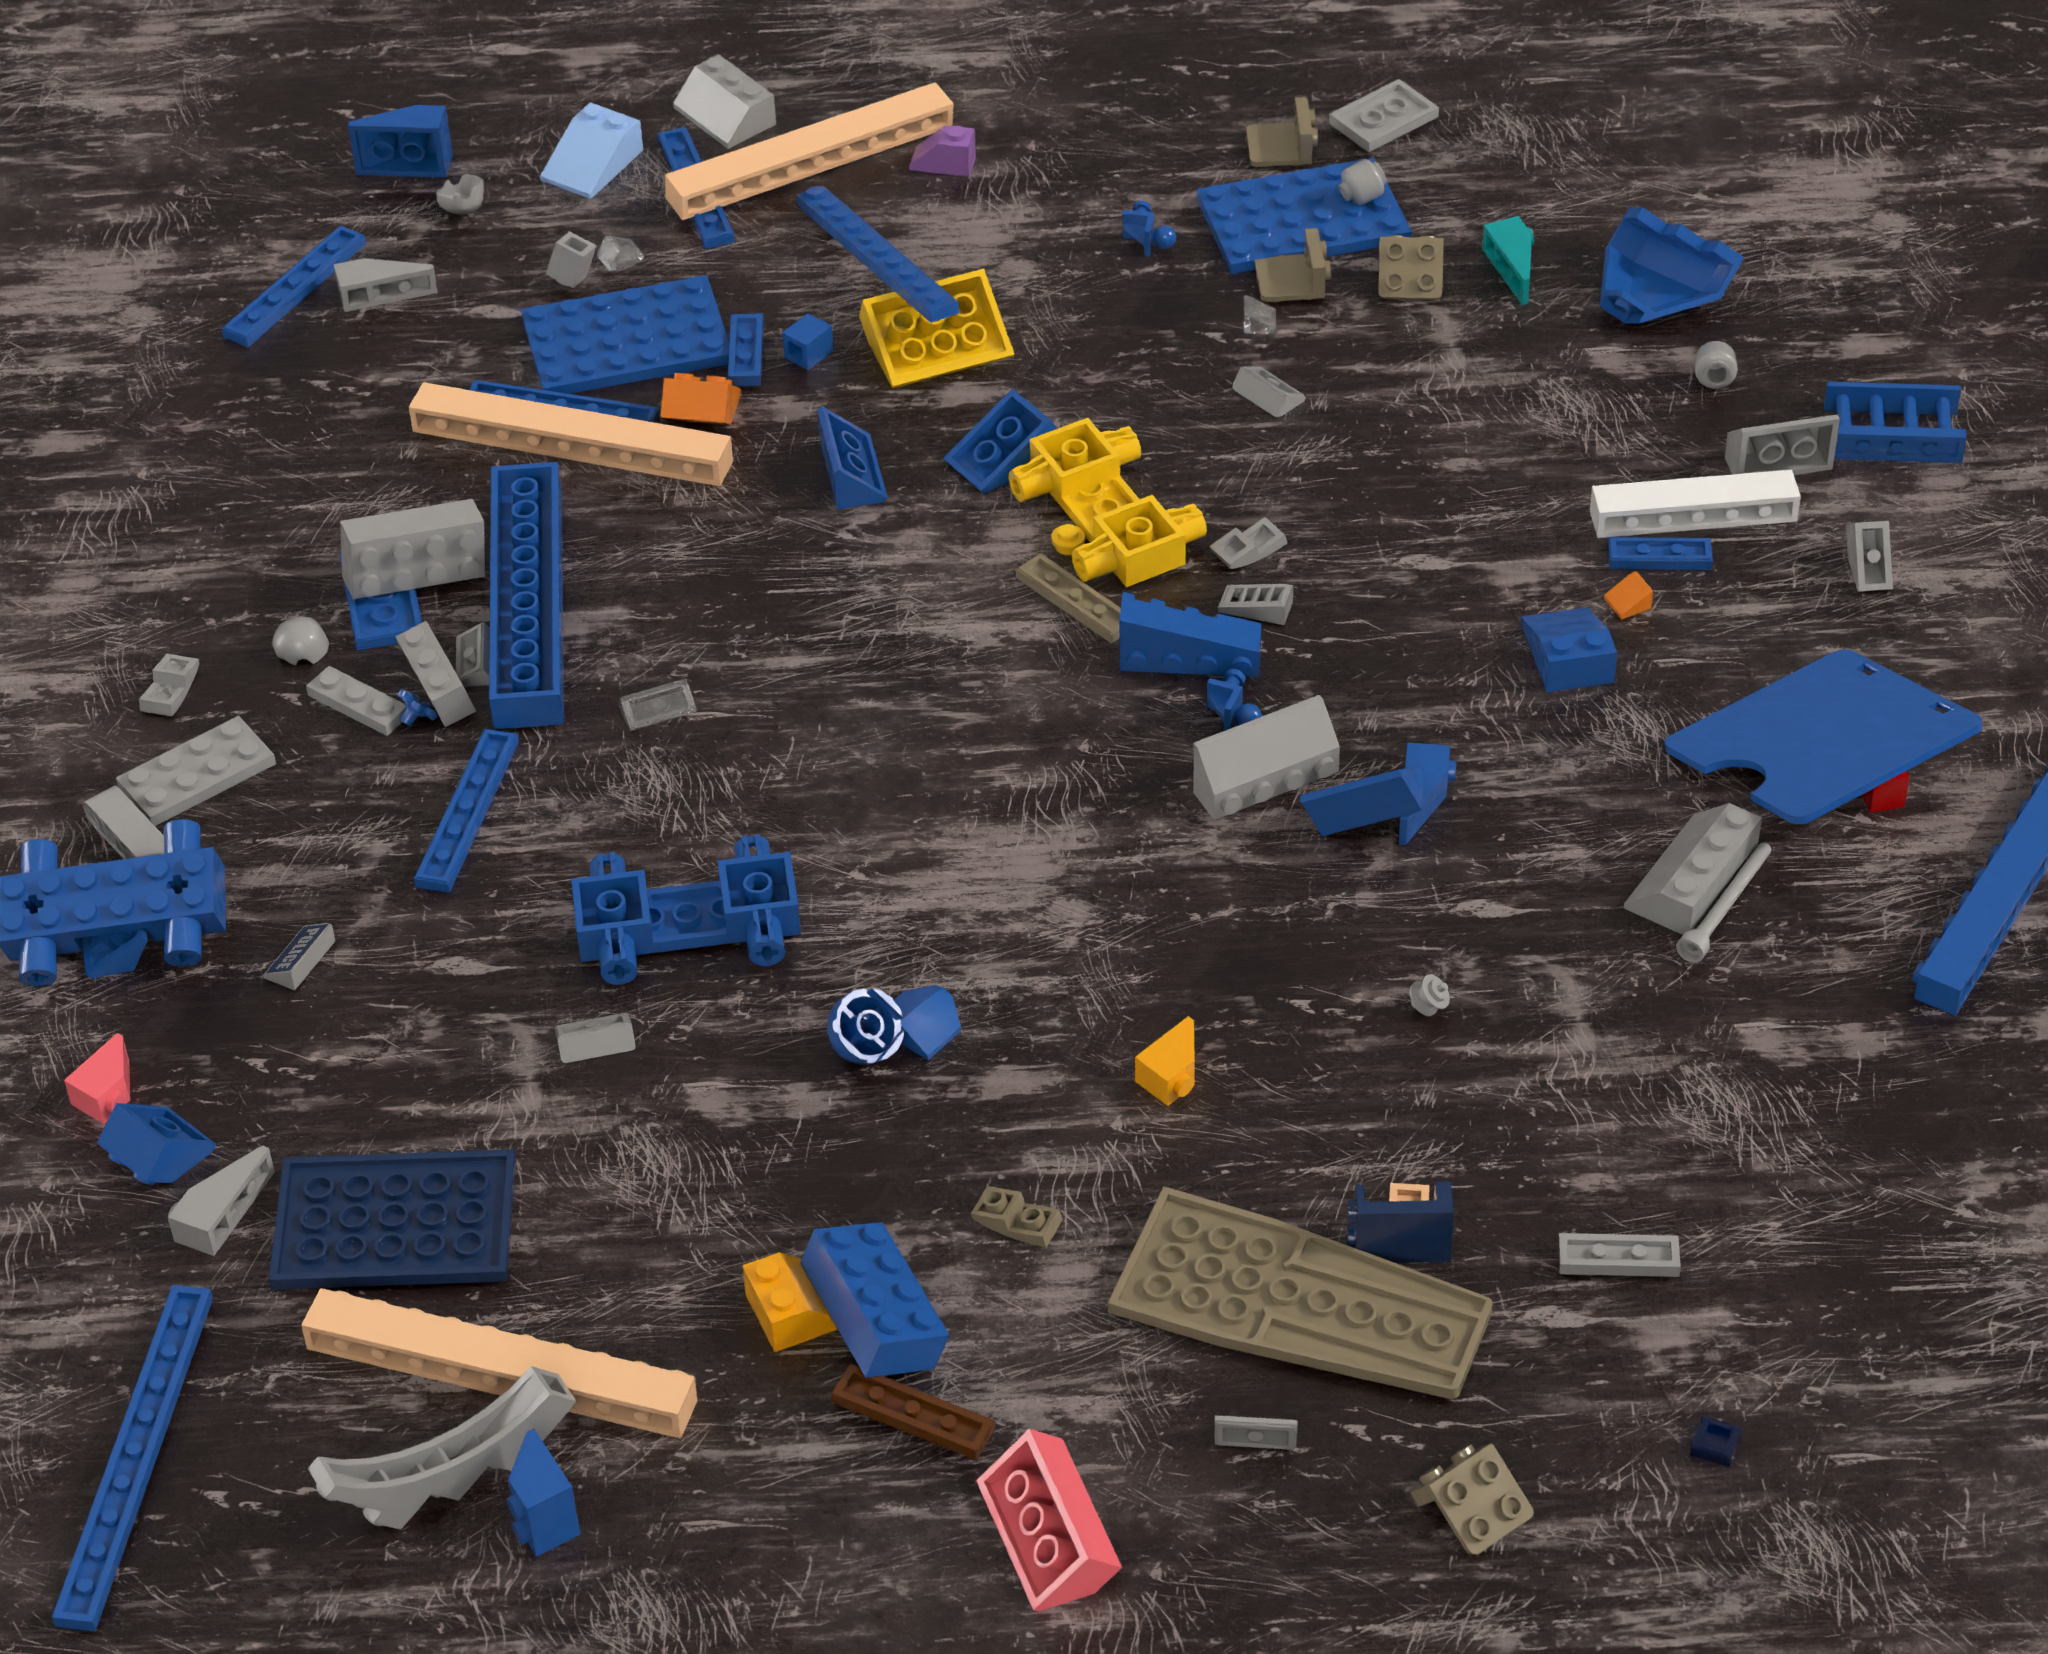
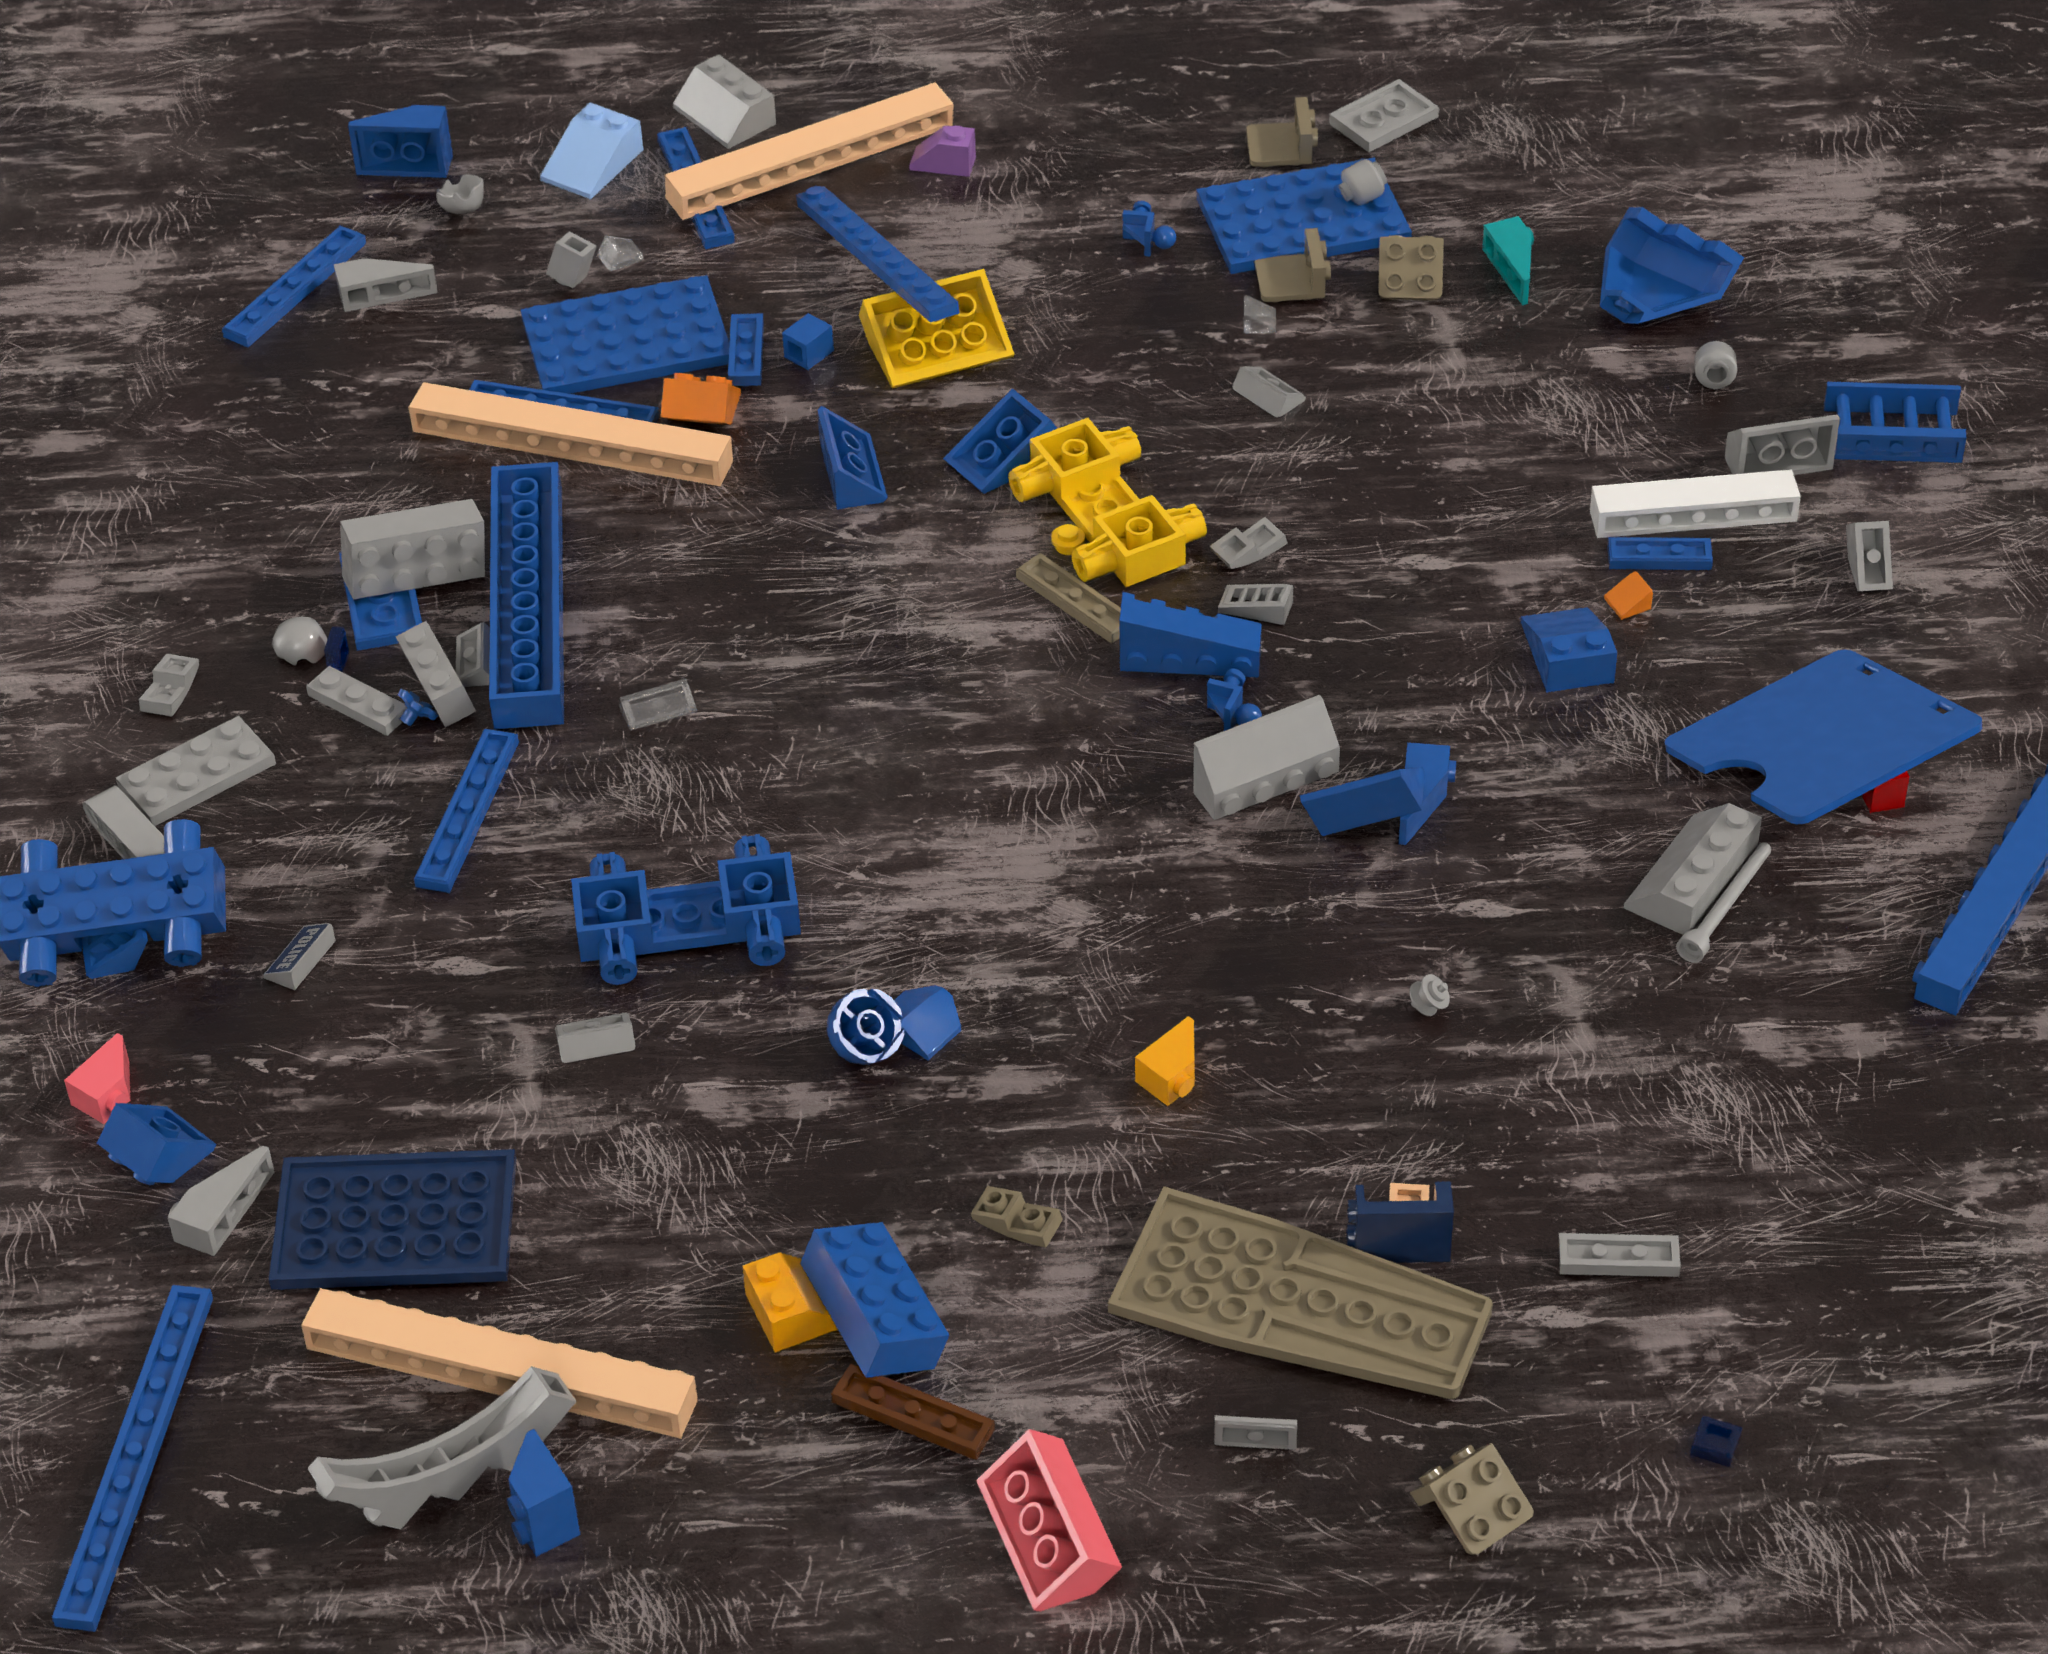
none -> clear blue tile [324,627,349,672]

